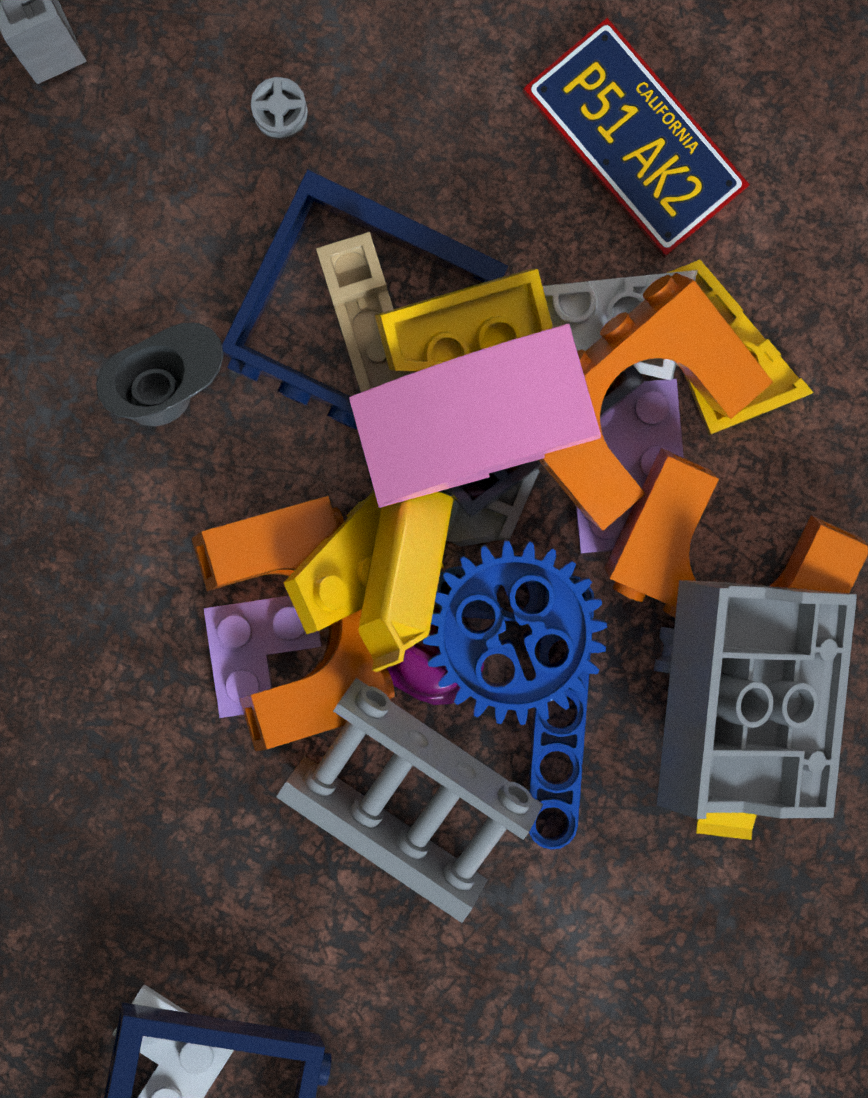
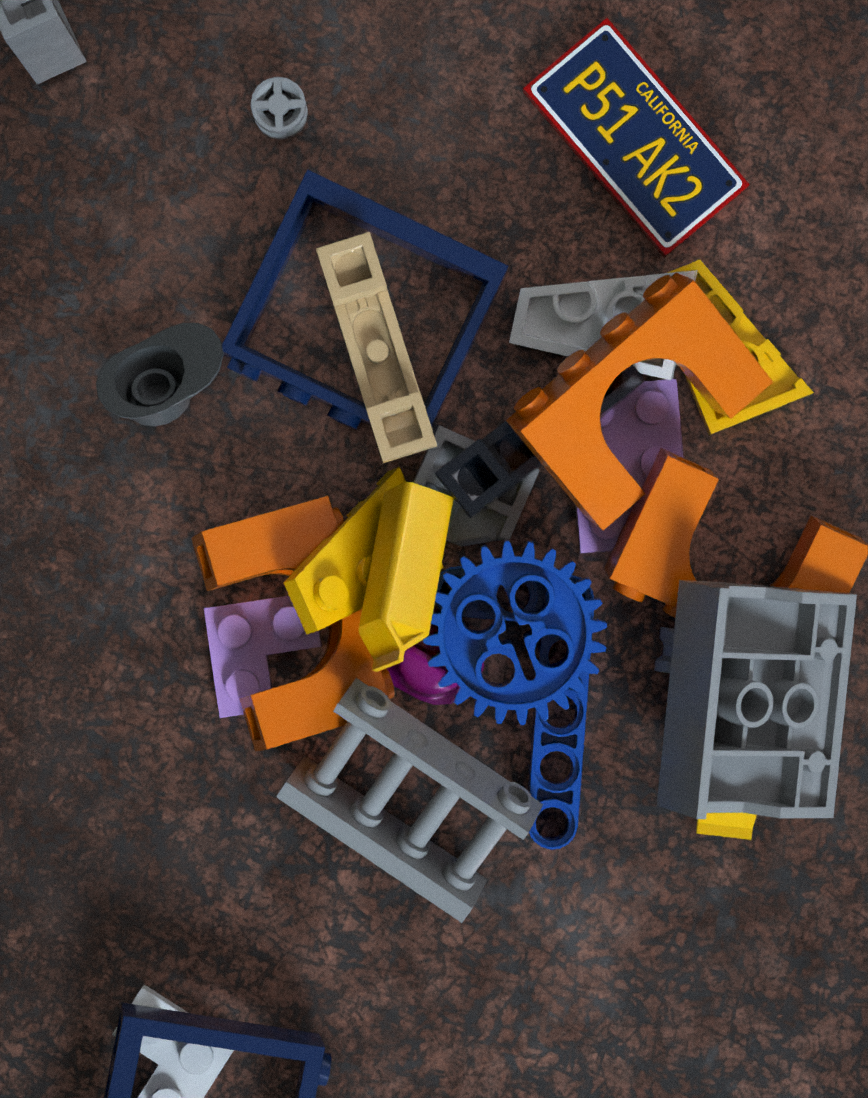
bright pink slope [349,323,601,508] -> none
yellow wing [375,269,553,371] -> none

